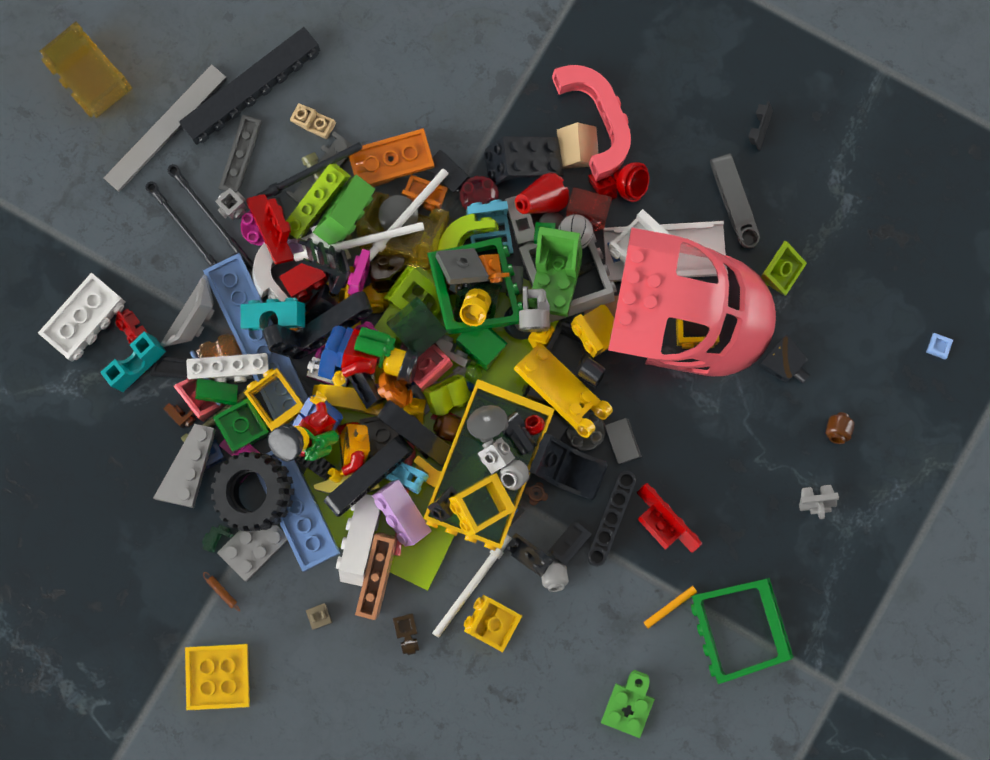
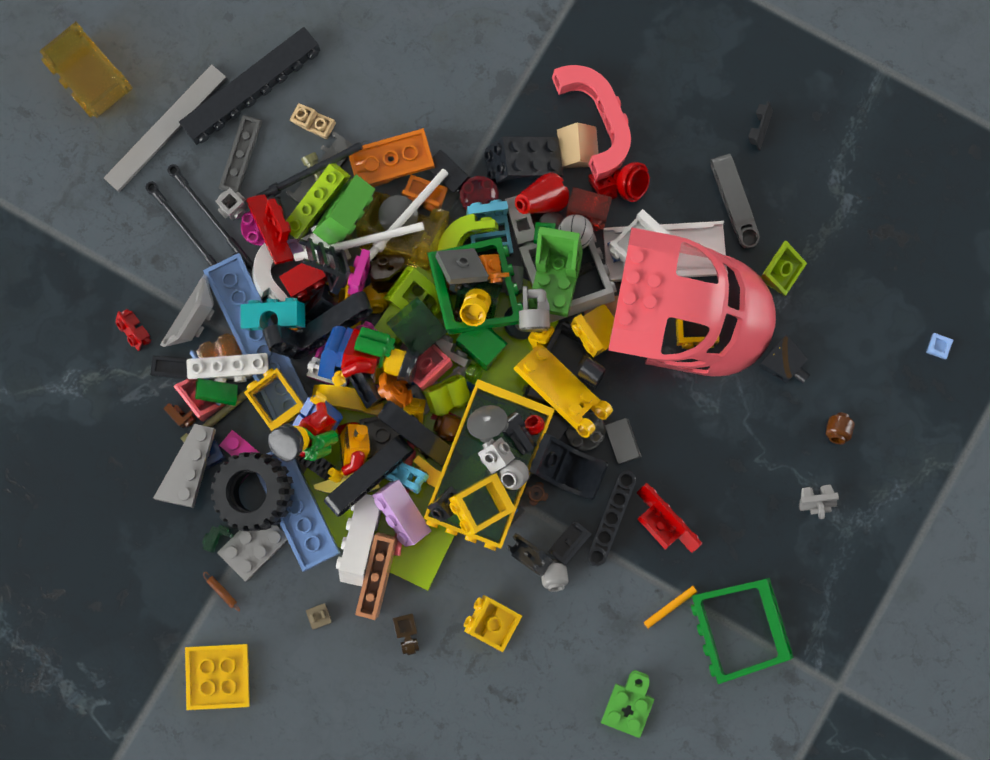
white bracket [38,273,125,362] -> none
teal arch [100,331,166,392] -> none
green plate [213,398,270,453] -> none
white bar [432,535,512,638] -> none

